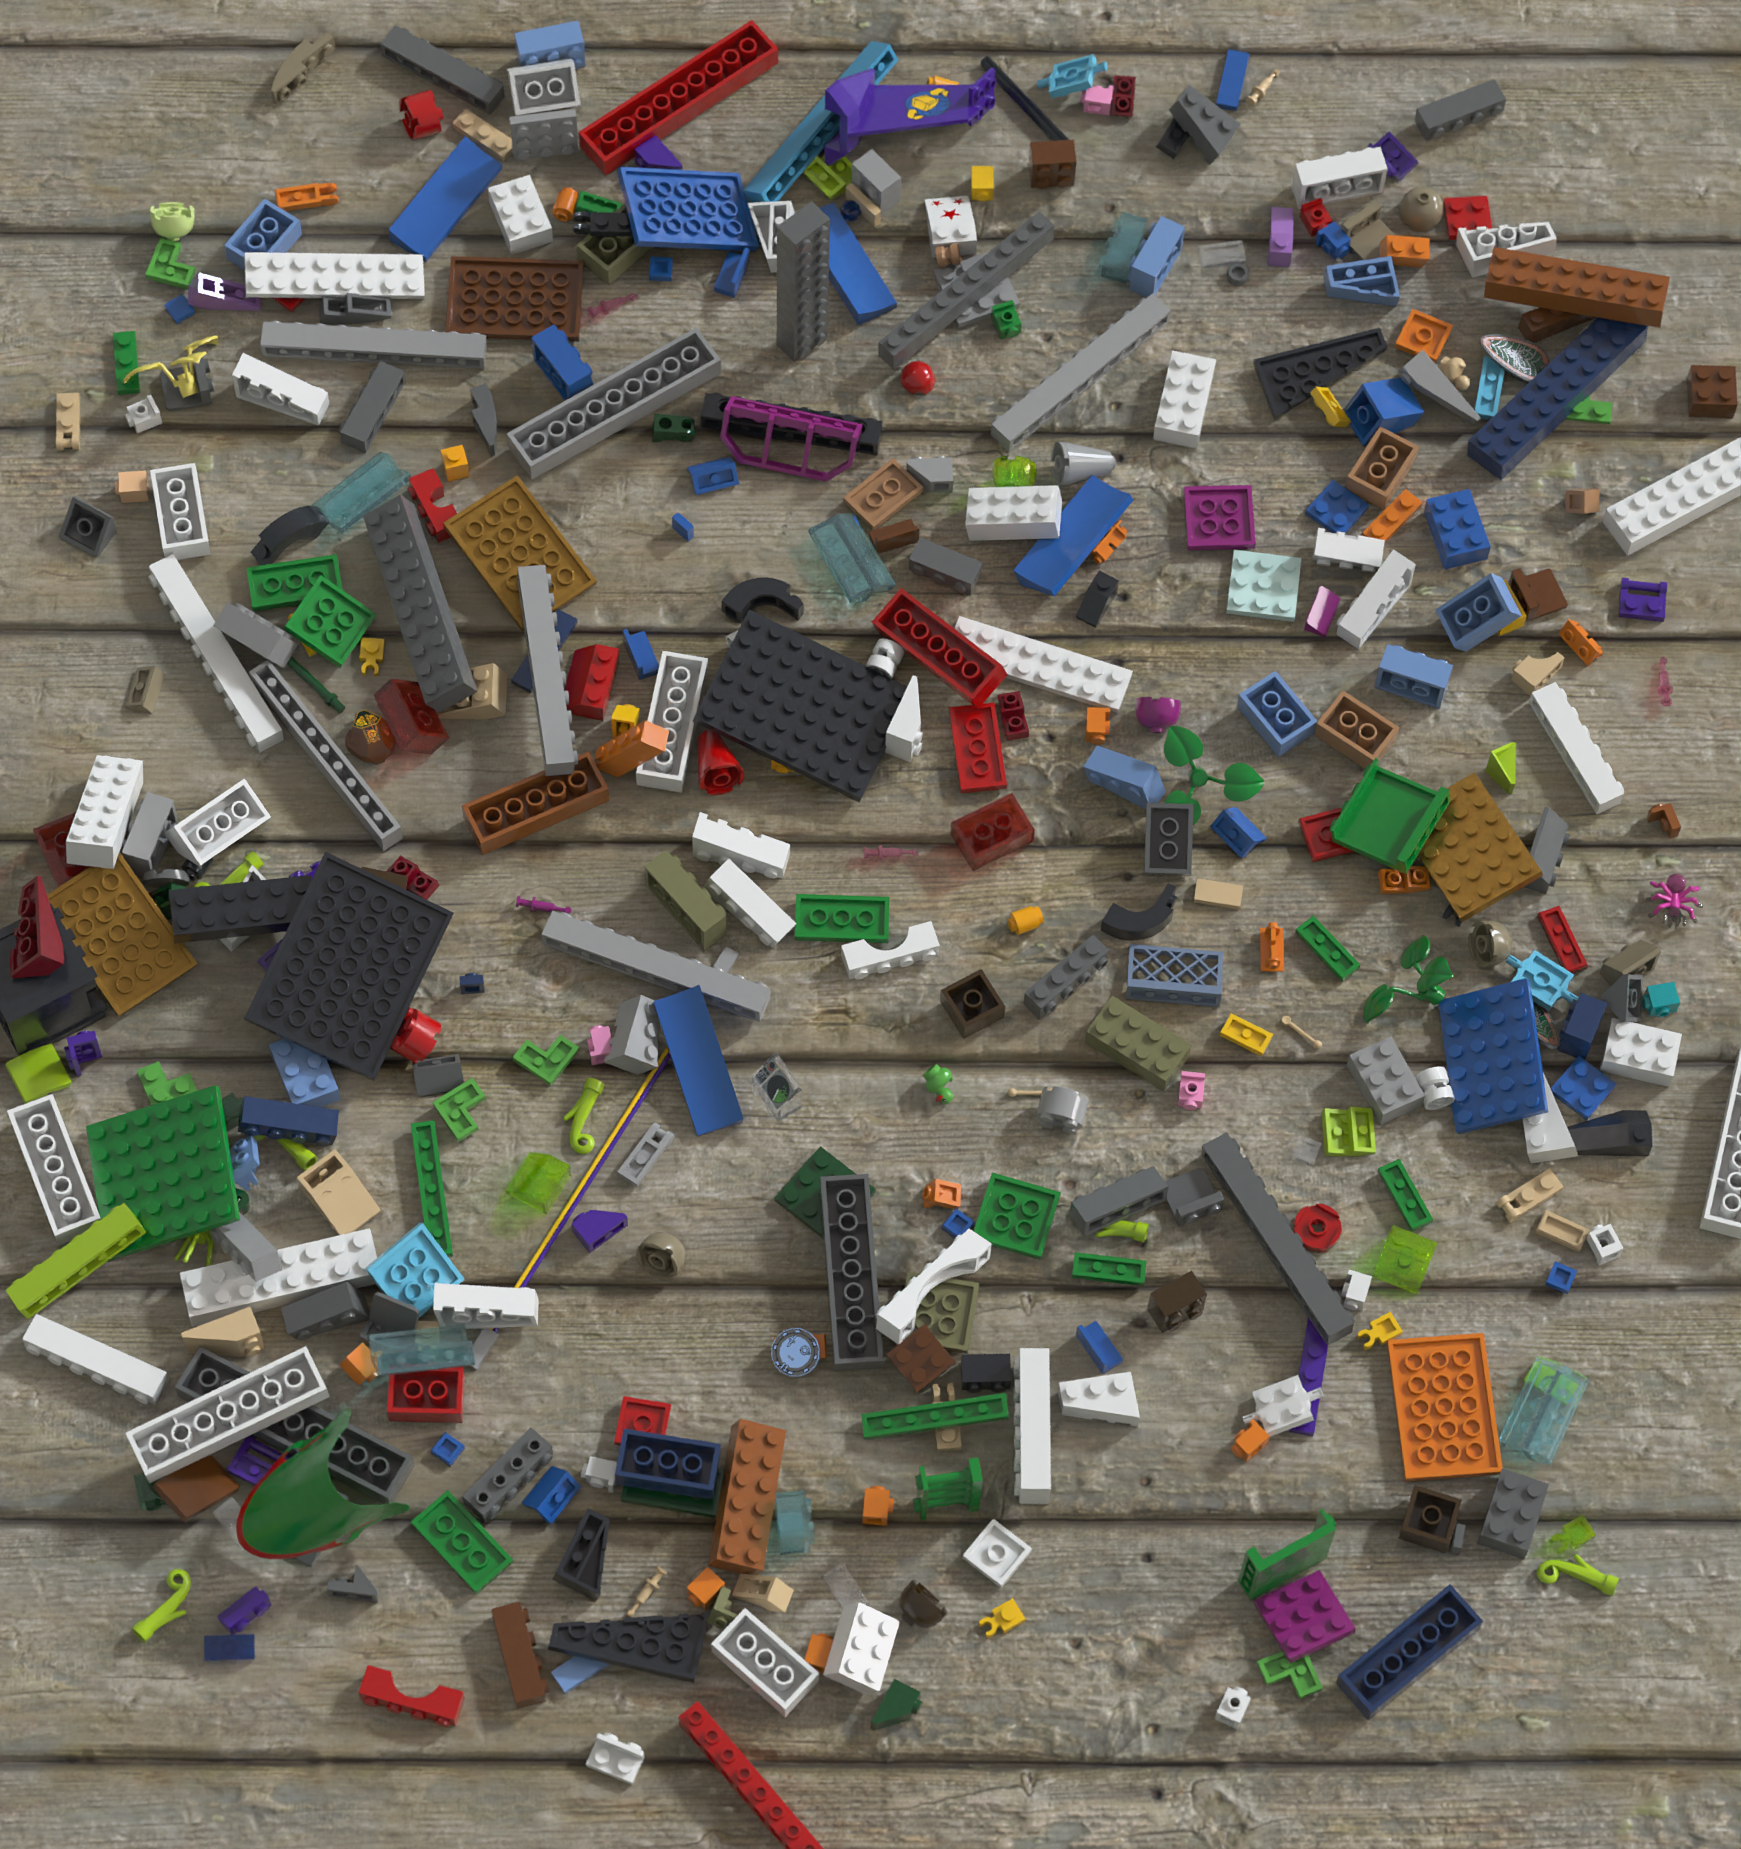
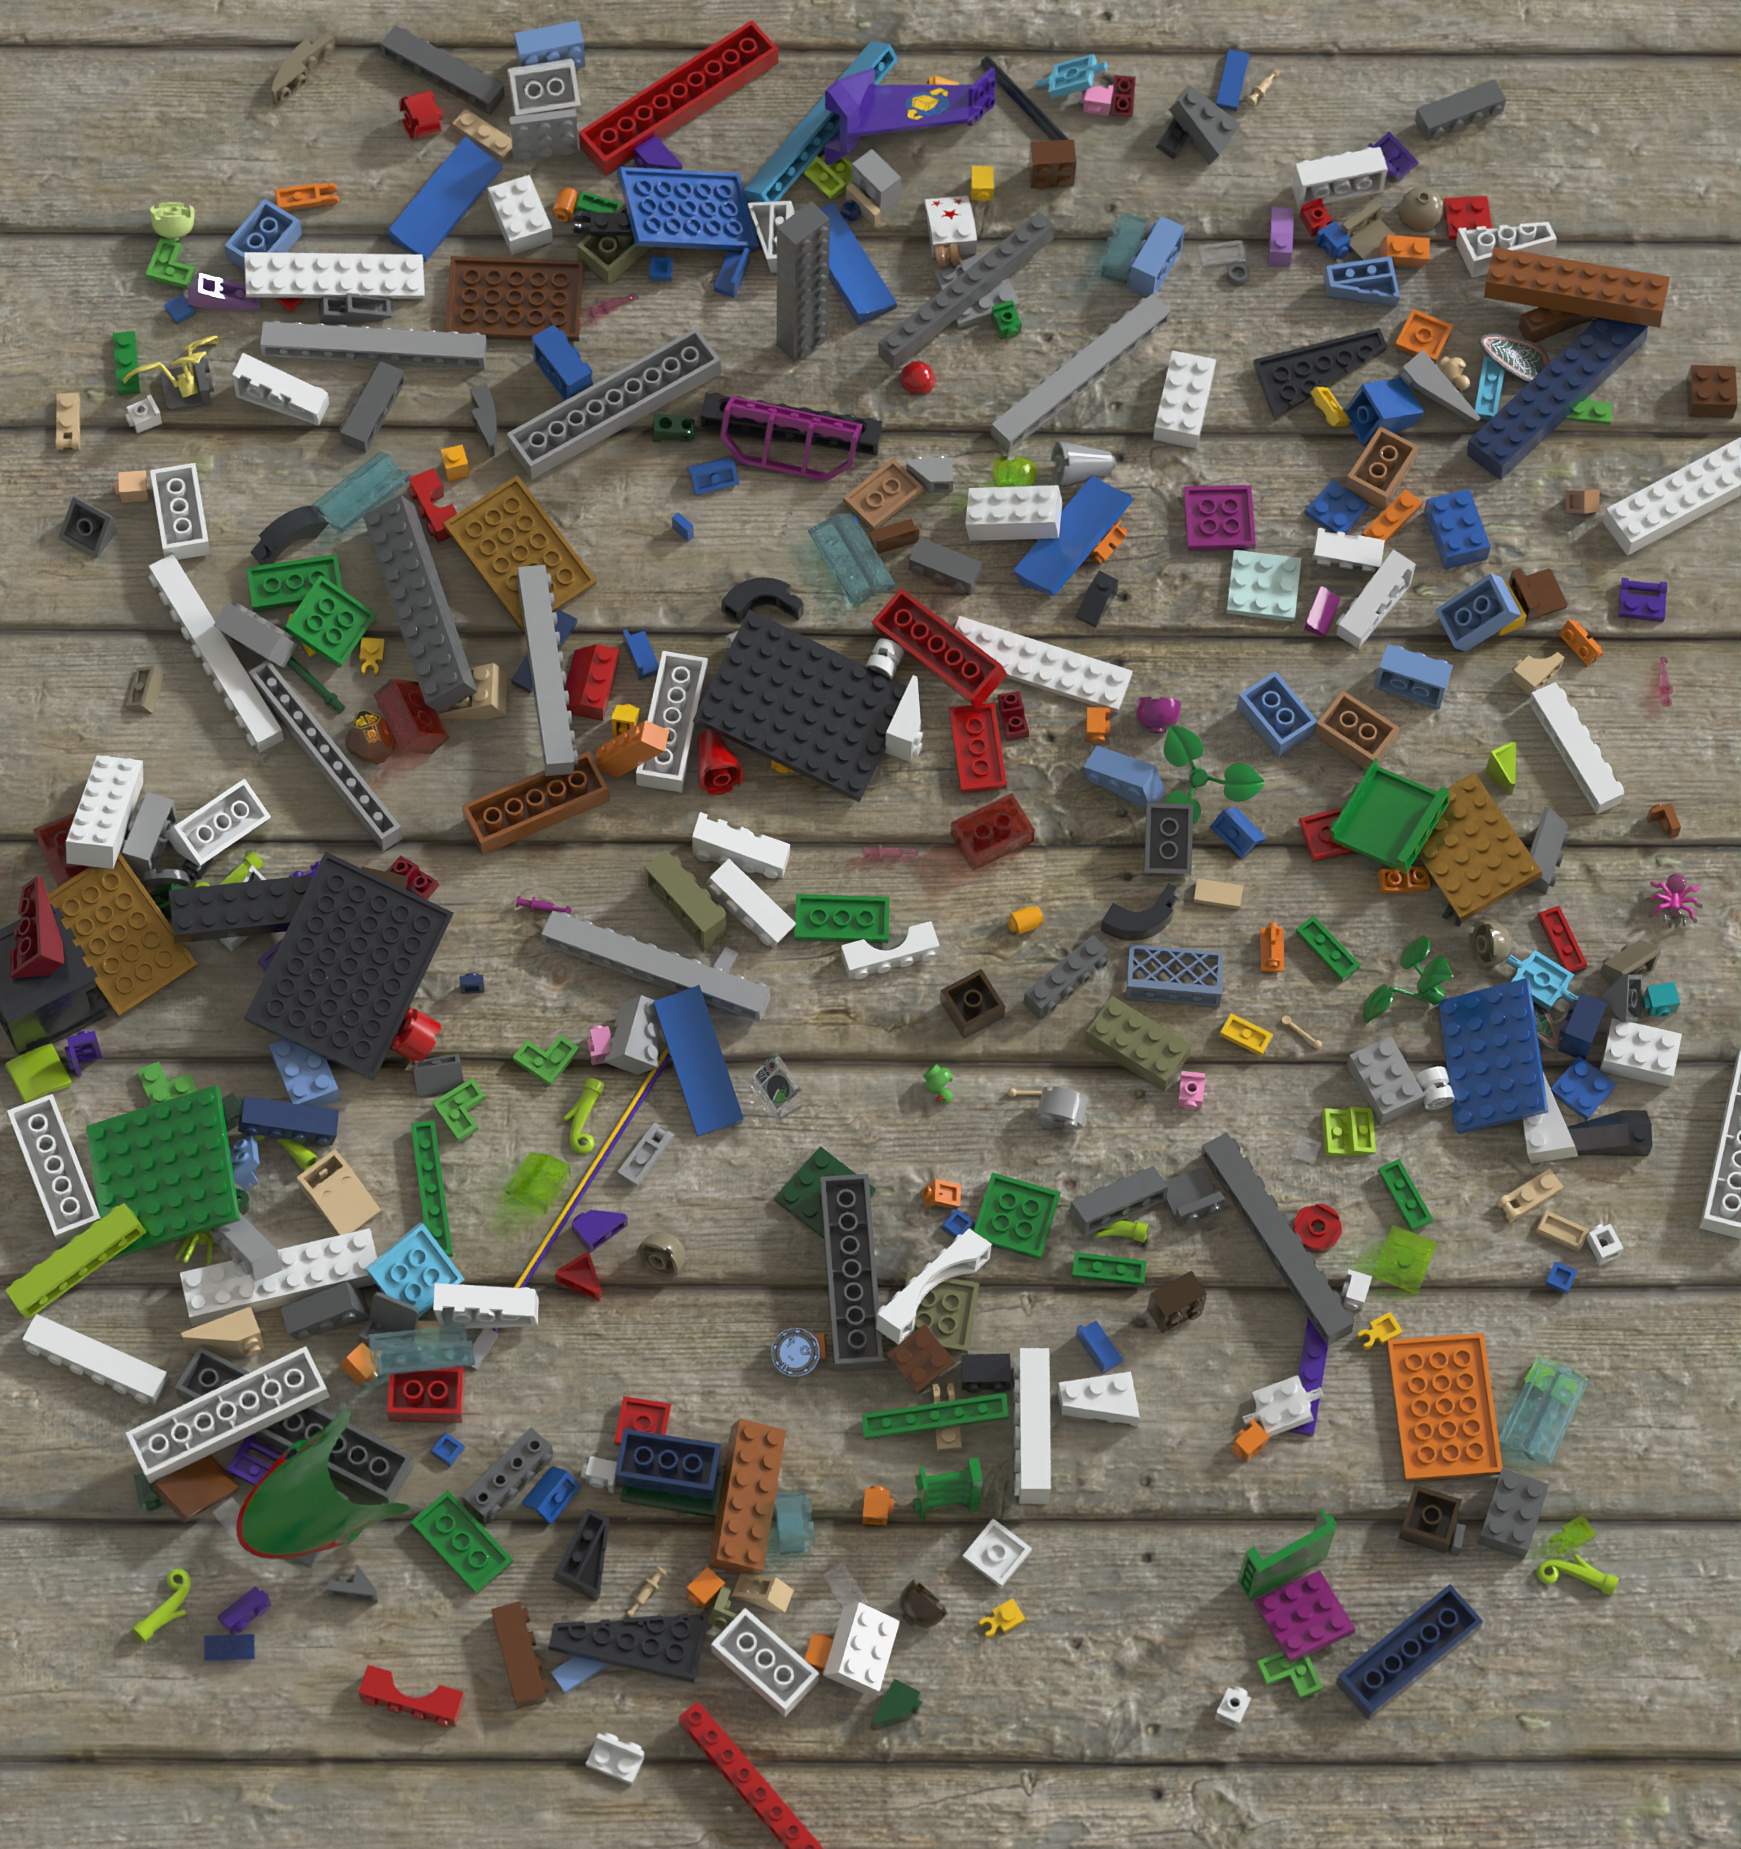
none -> red slope [555,1251,602,1301]

